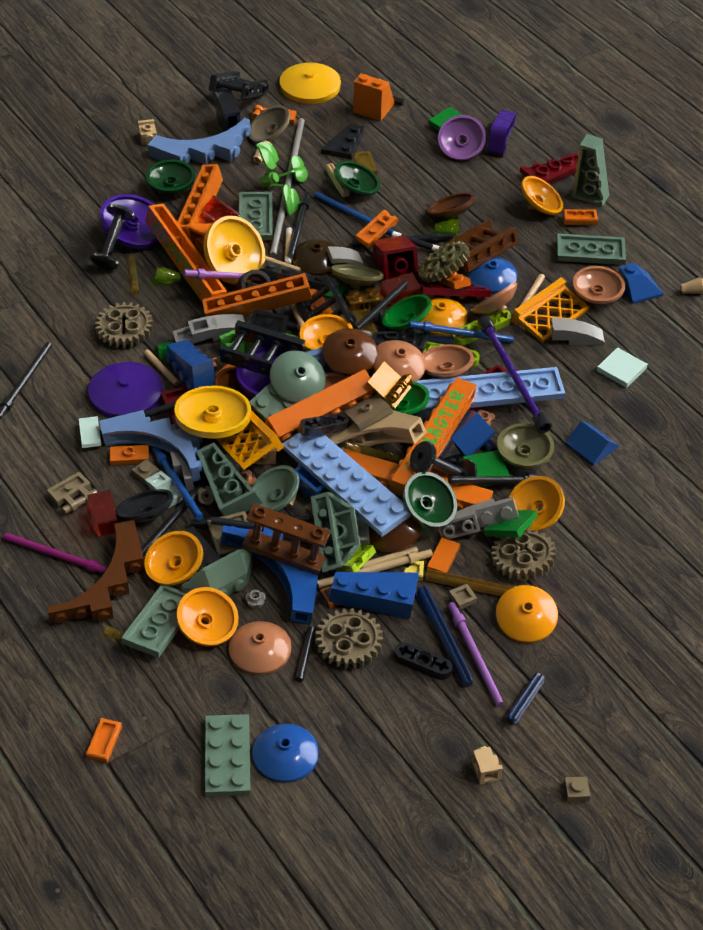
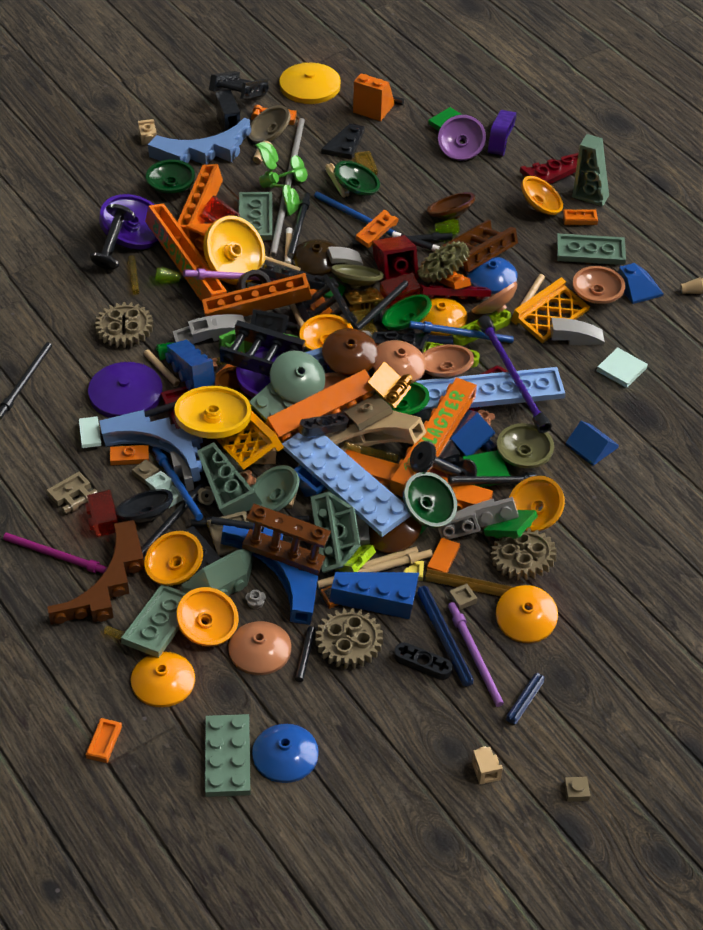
none -> light orange dish [131,652,195,707]

